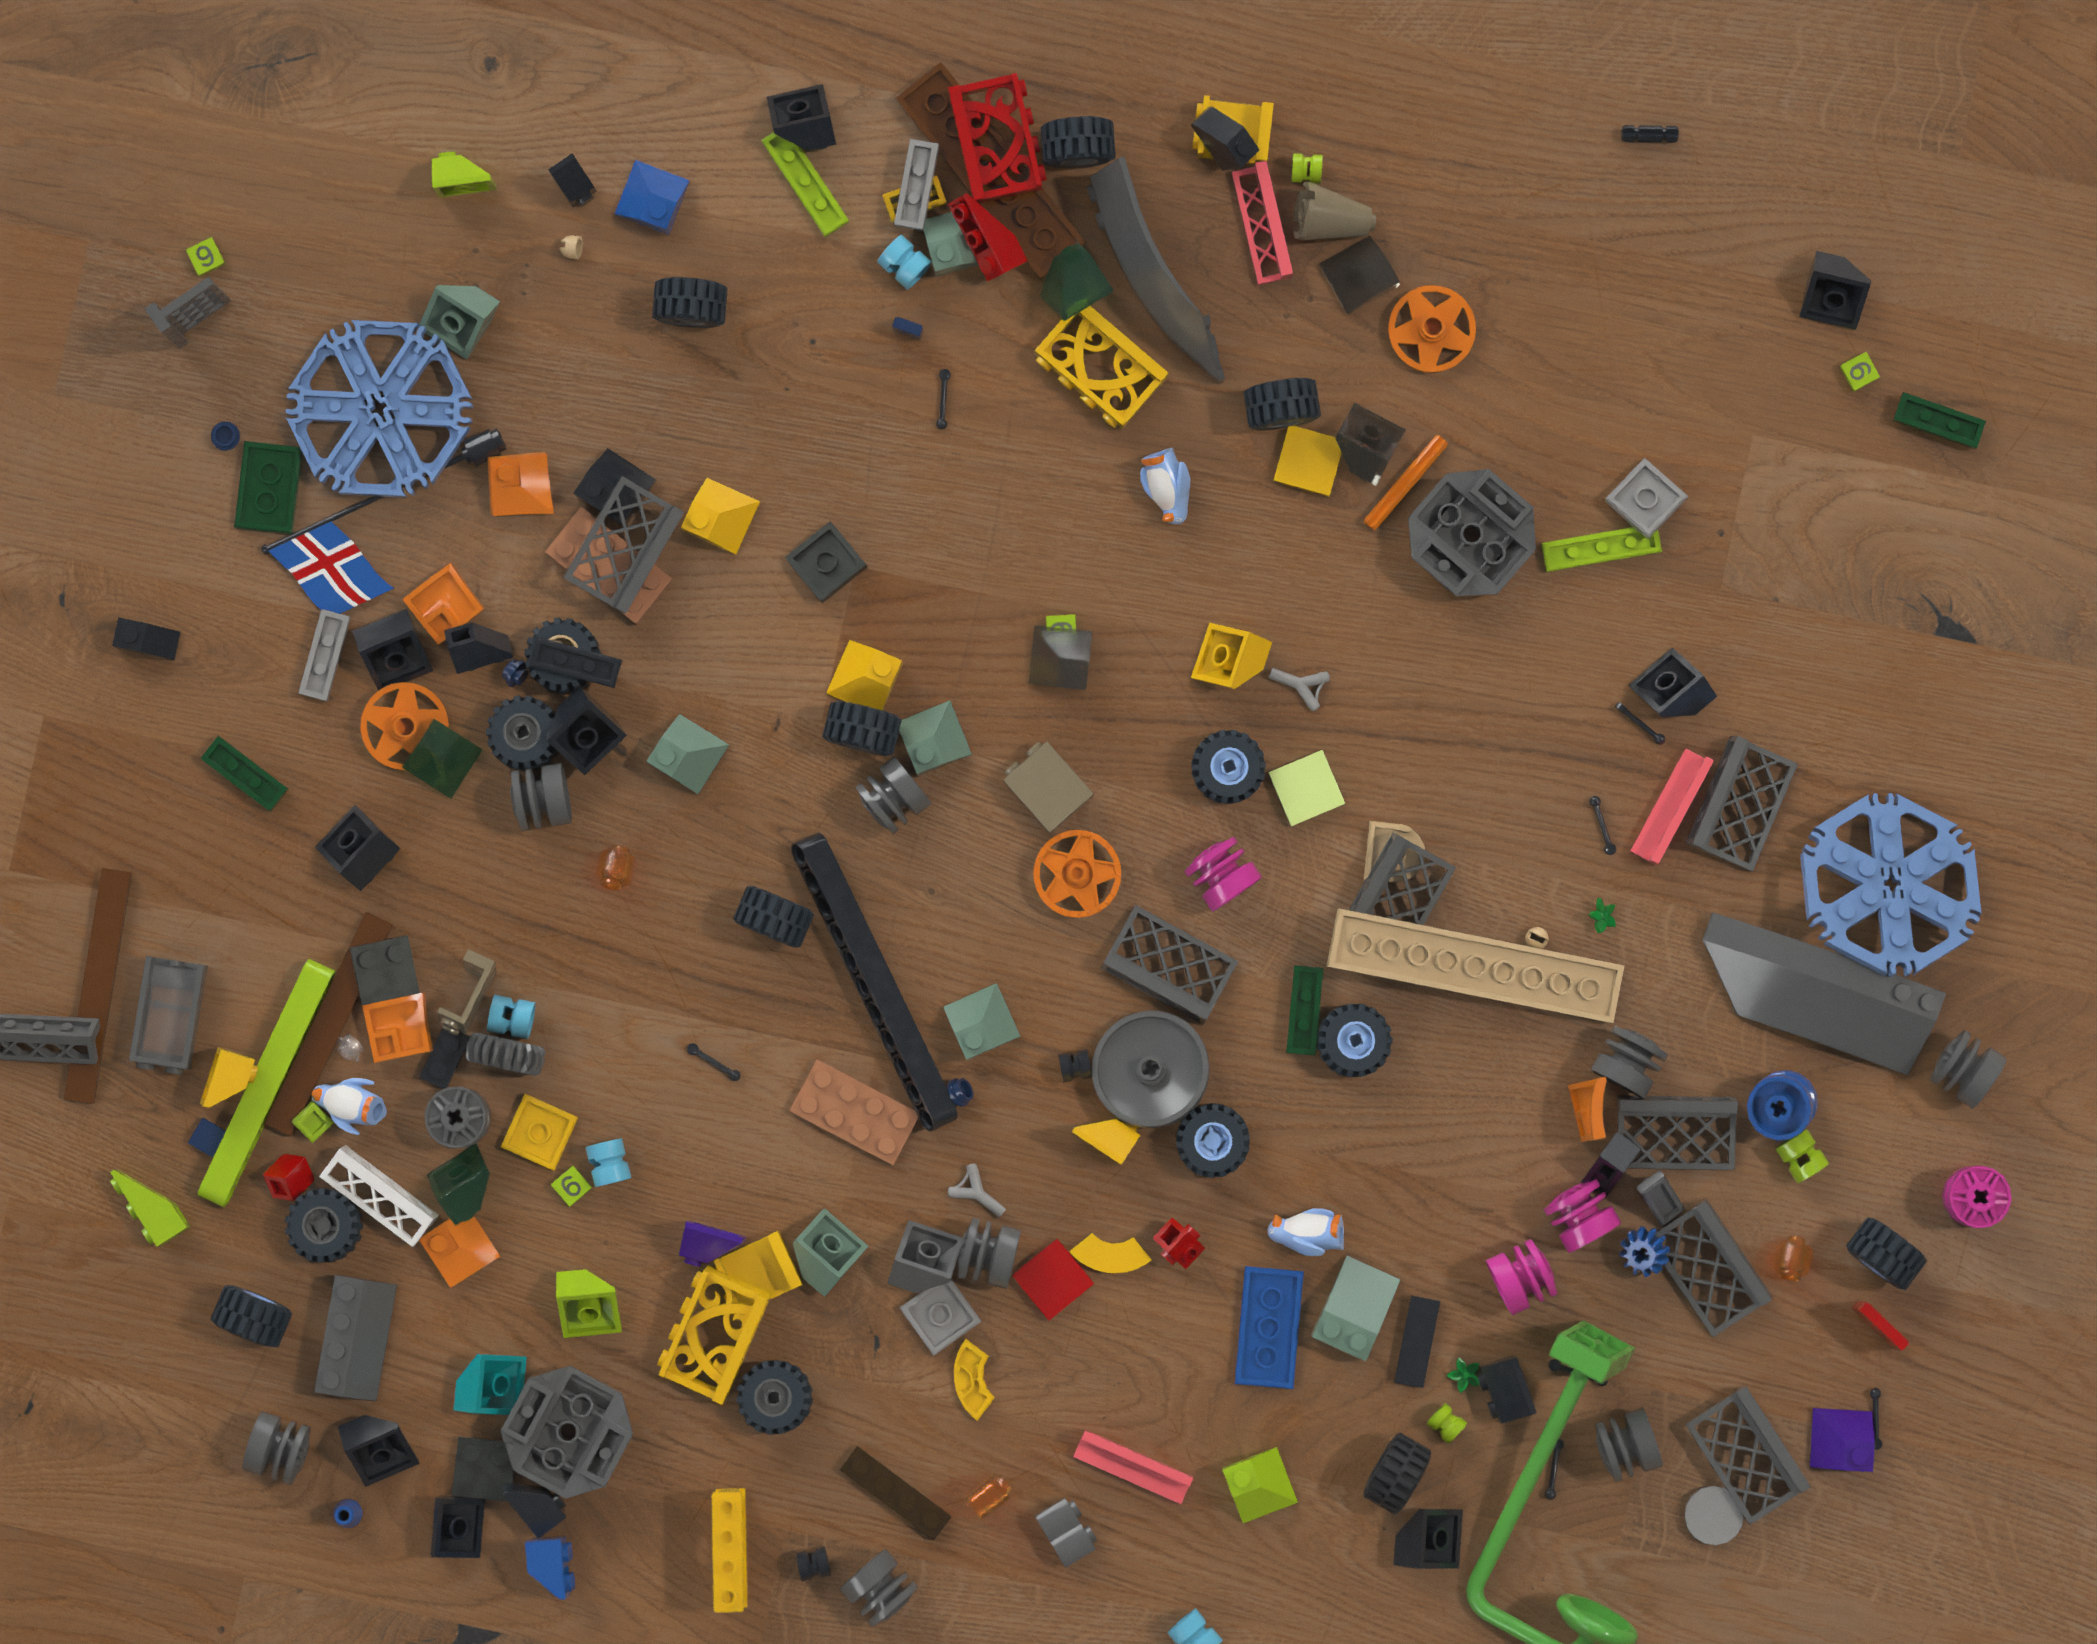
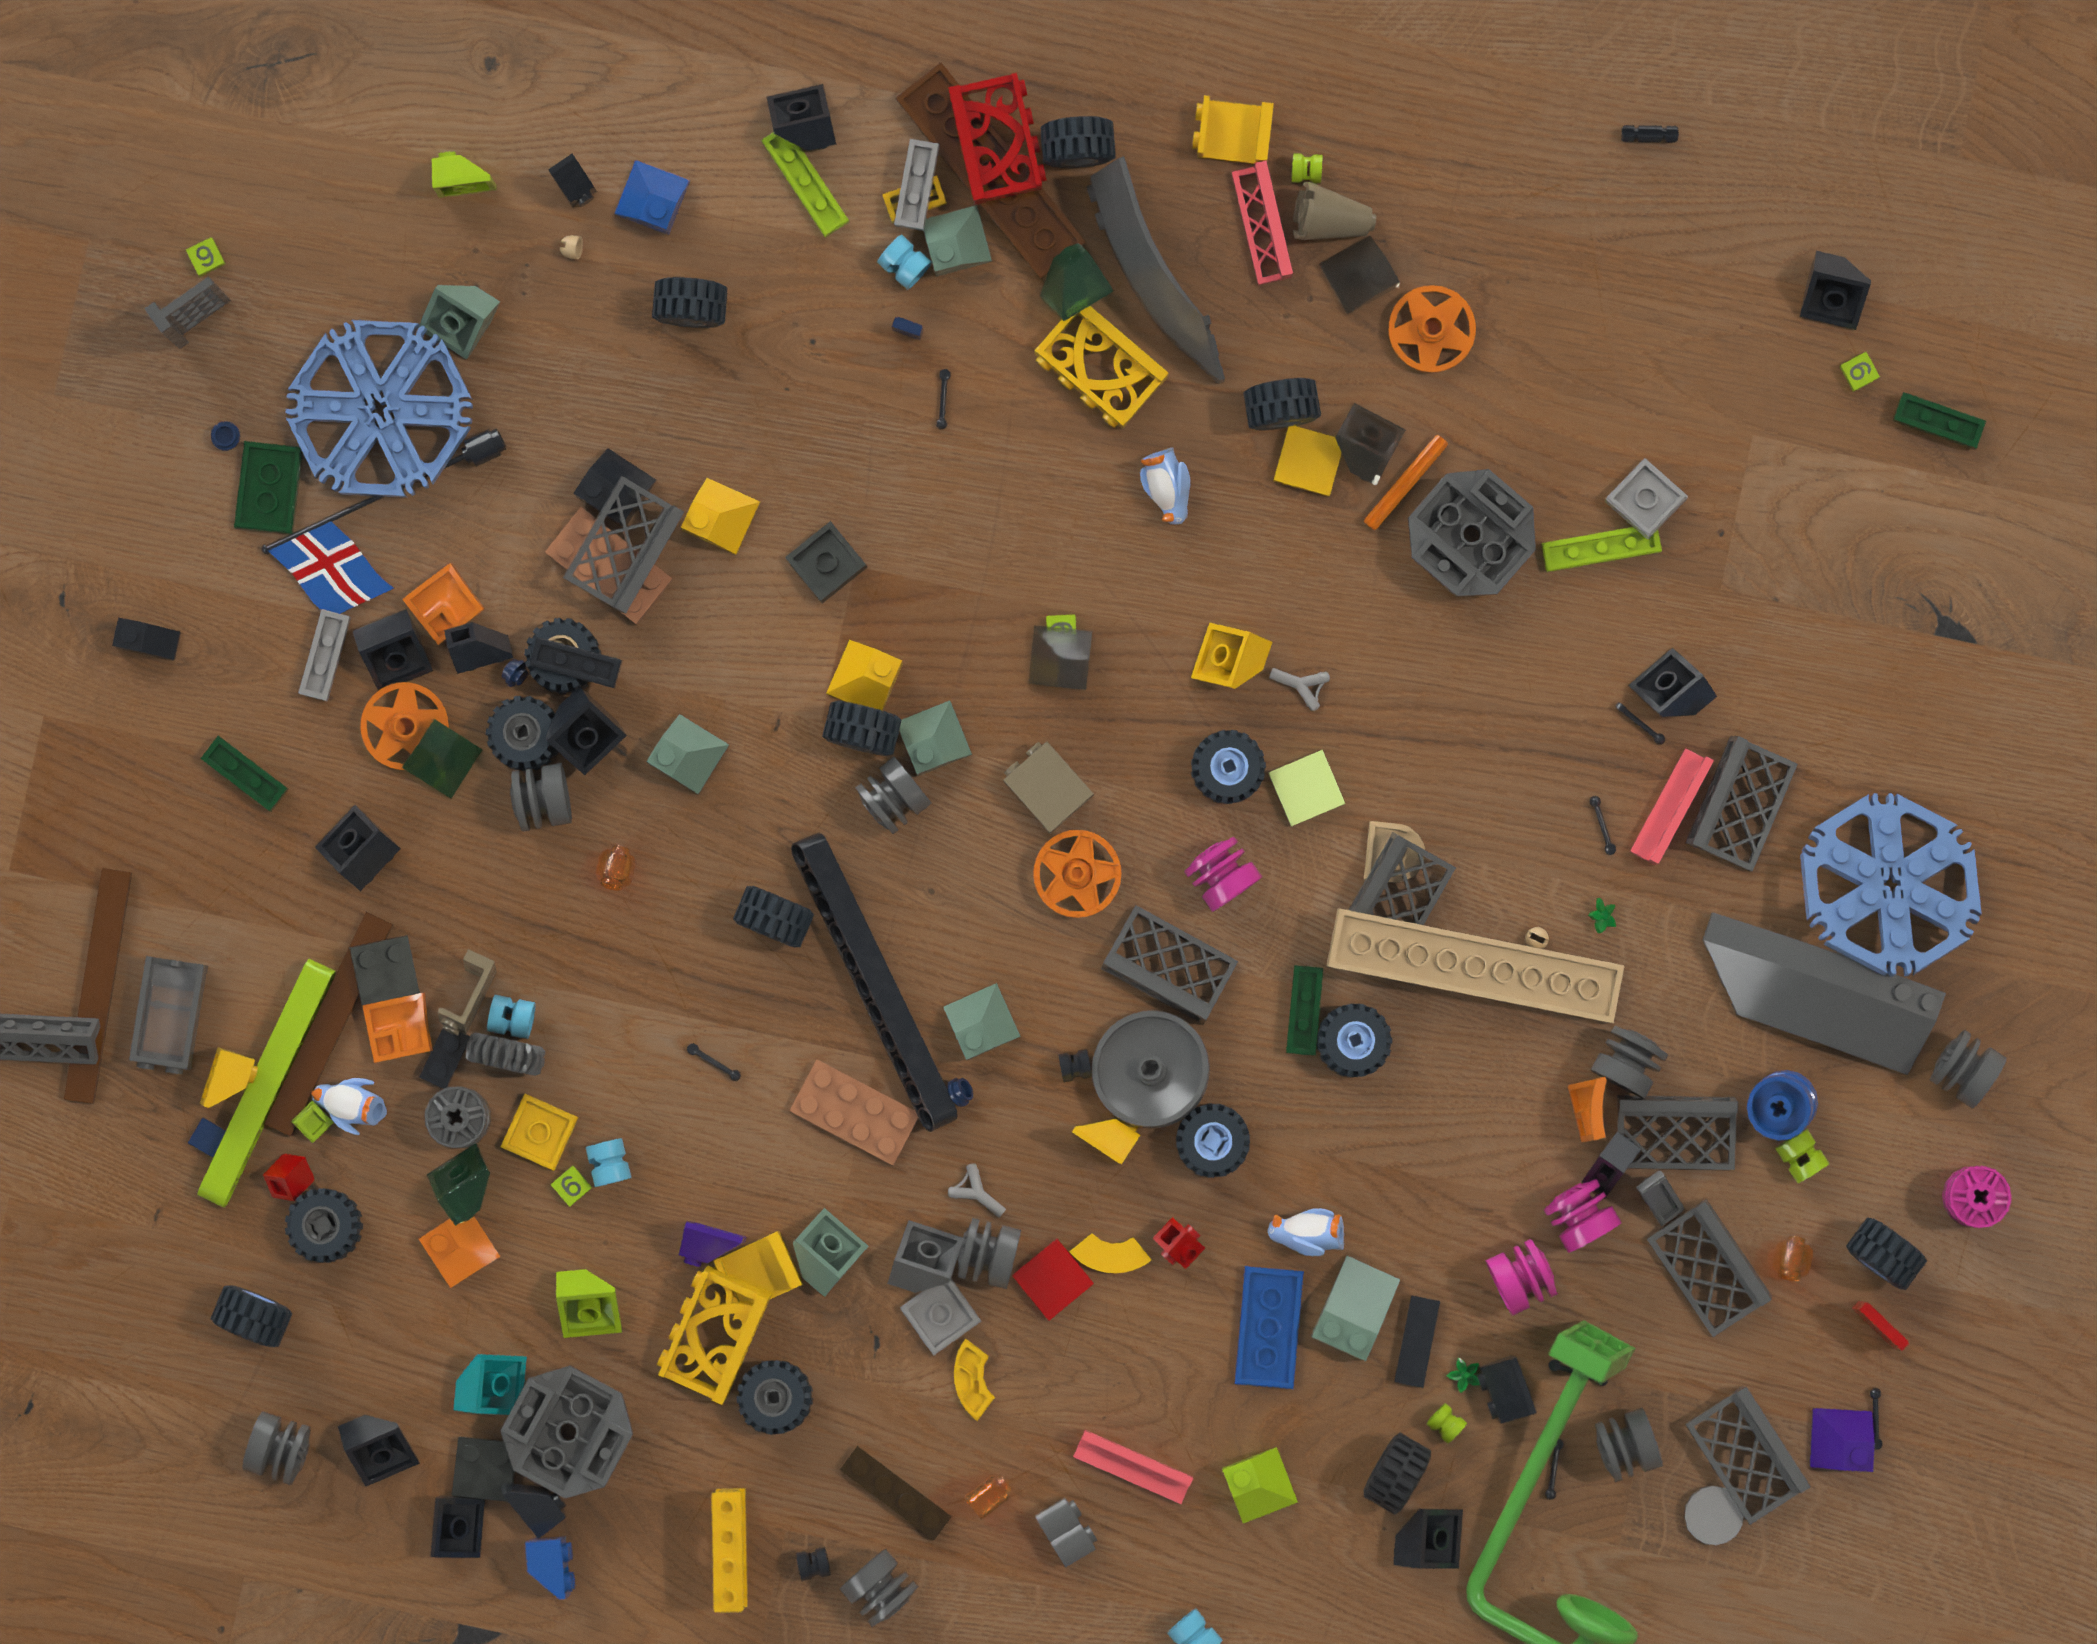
lime slope [110,1170,191,1247] -> none
dark grey slope [314,1275,397,1401] -> none
white fence [319,1145,439,1247] -> none
blue cone [333,1499,363,1528] -> none
clear plate [336,1034,364,1062] -> none
orange plate [487,452,554,516] -> none
red slope [948,193,1028,282] -> none
black slope [1190,106,1260,171] -> none
blue gear [1619,1226,1670,1277] -> none

